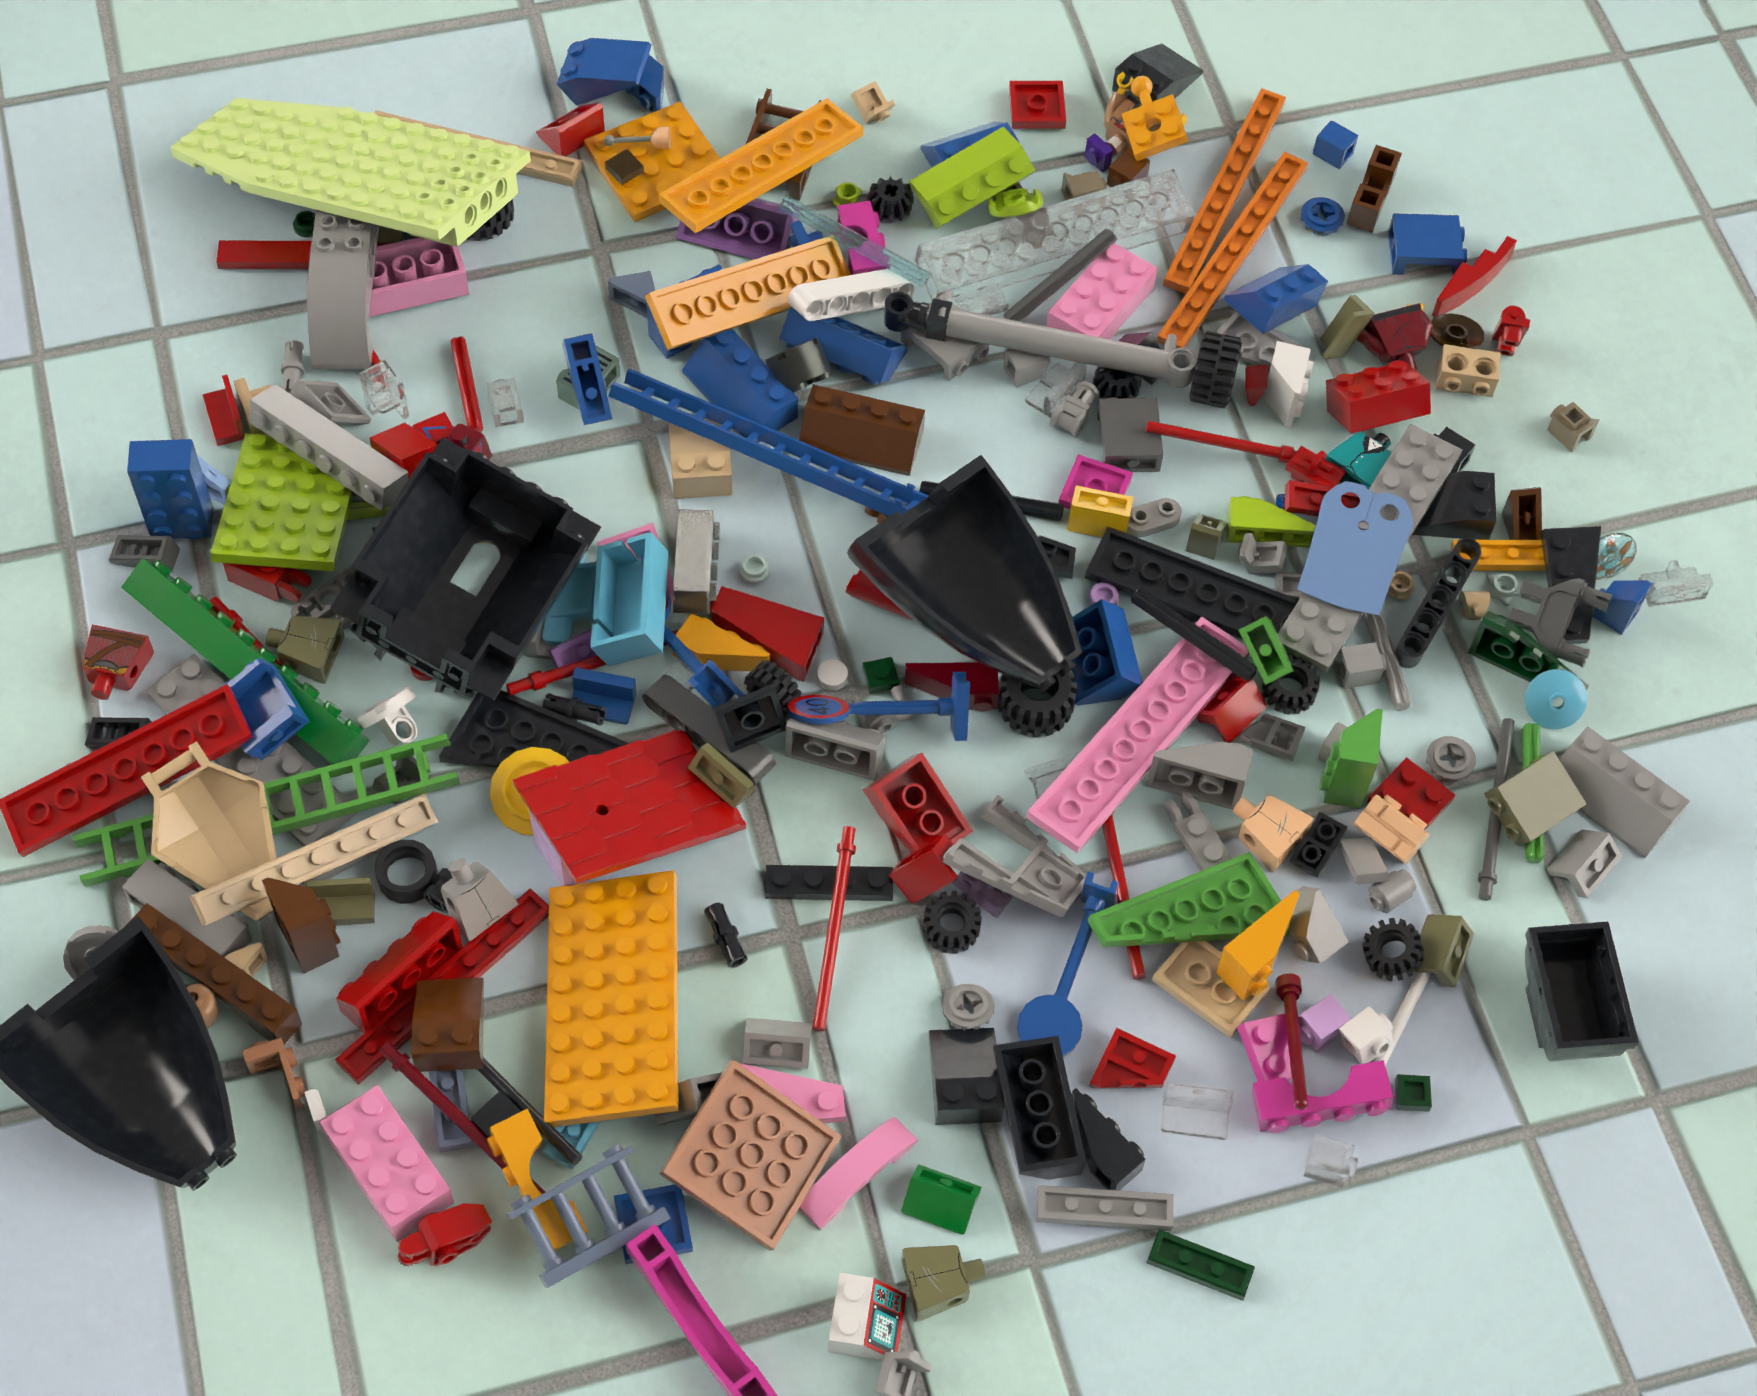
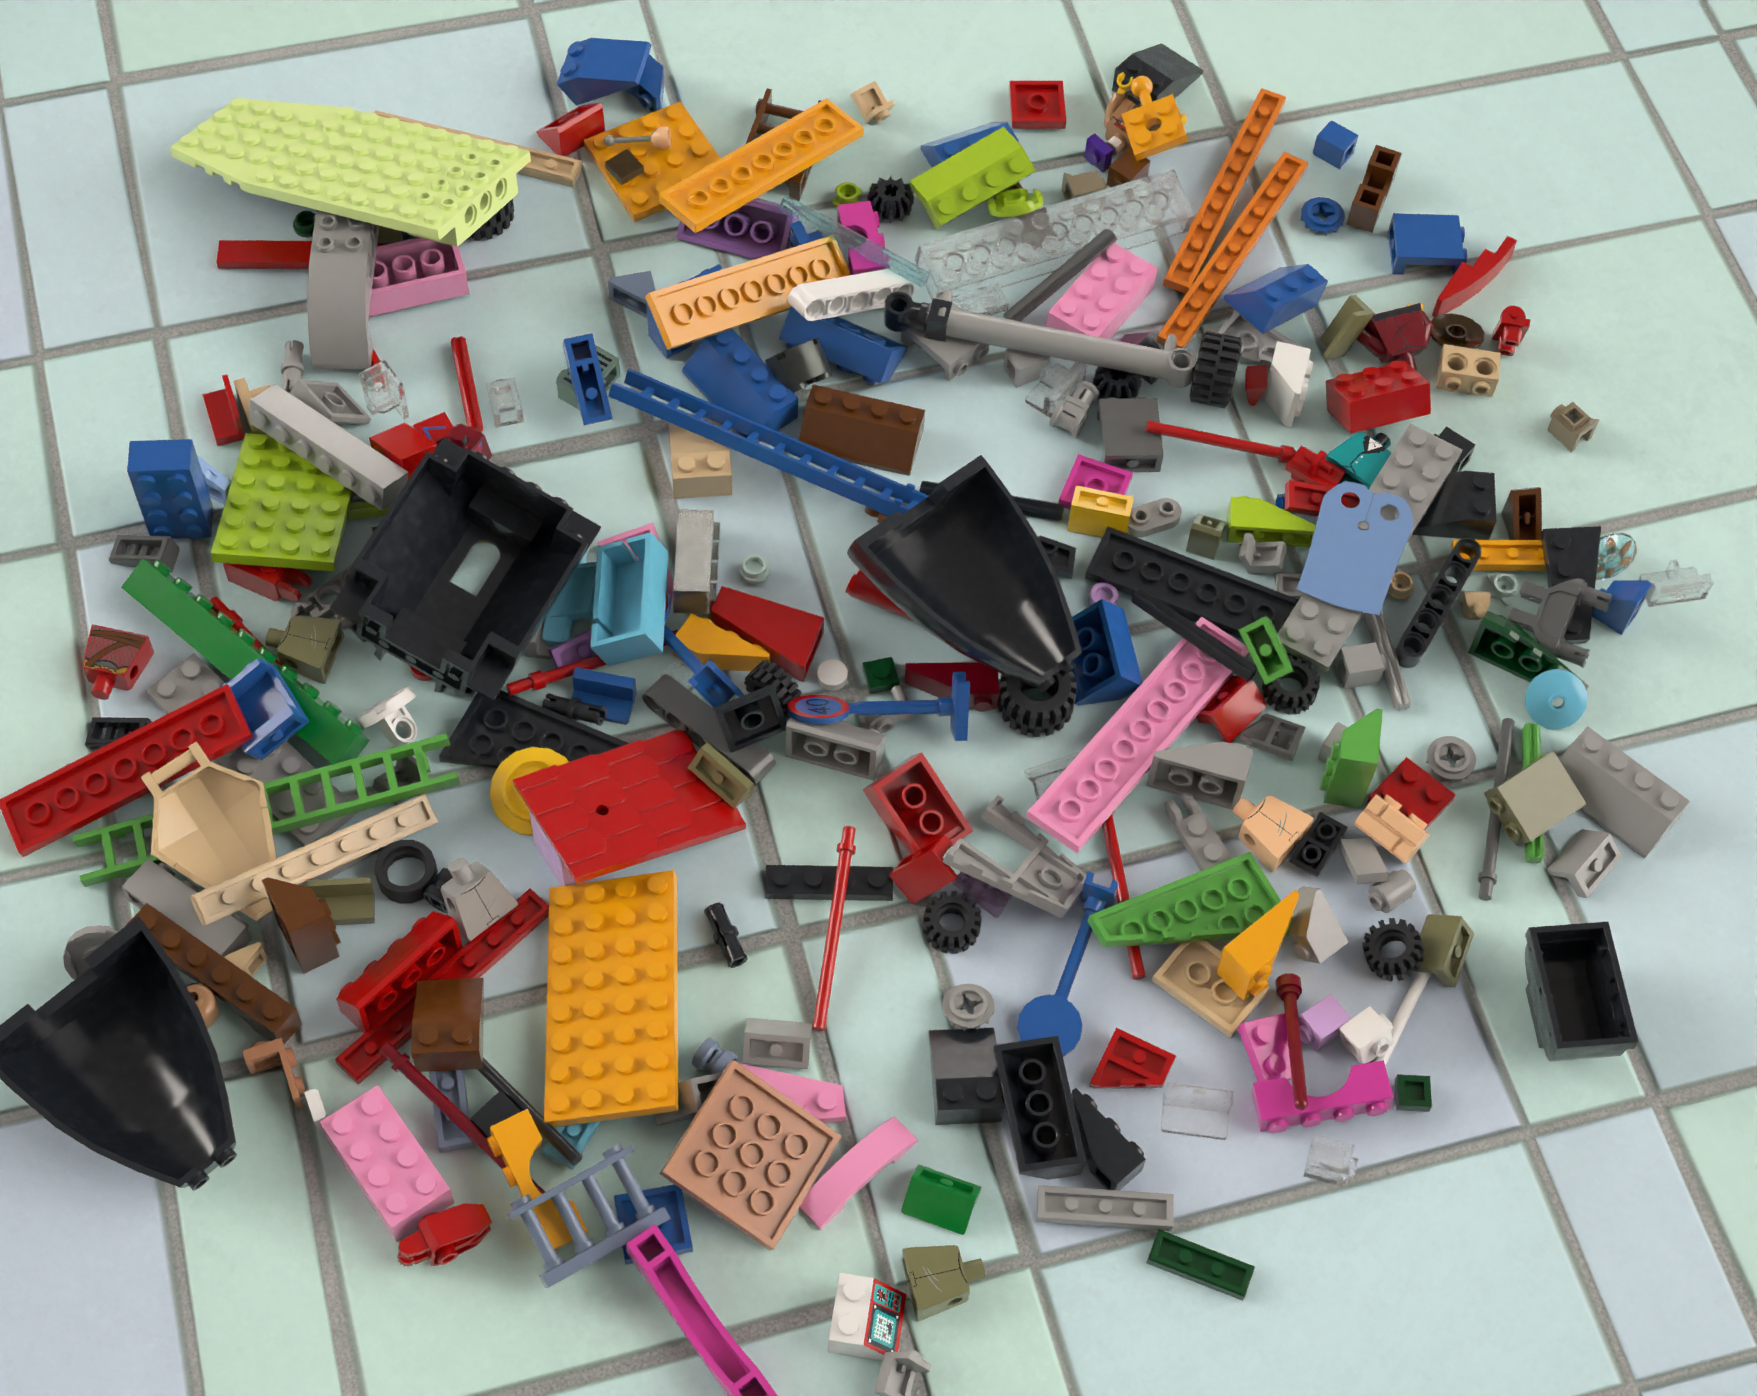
none -> sand blue wheel [692,1037,738,1074]

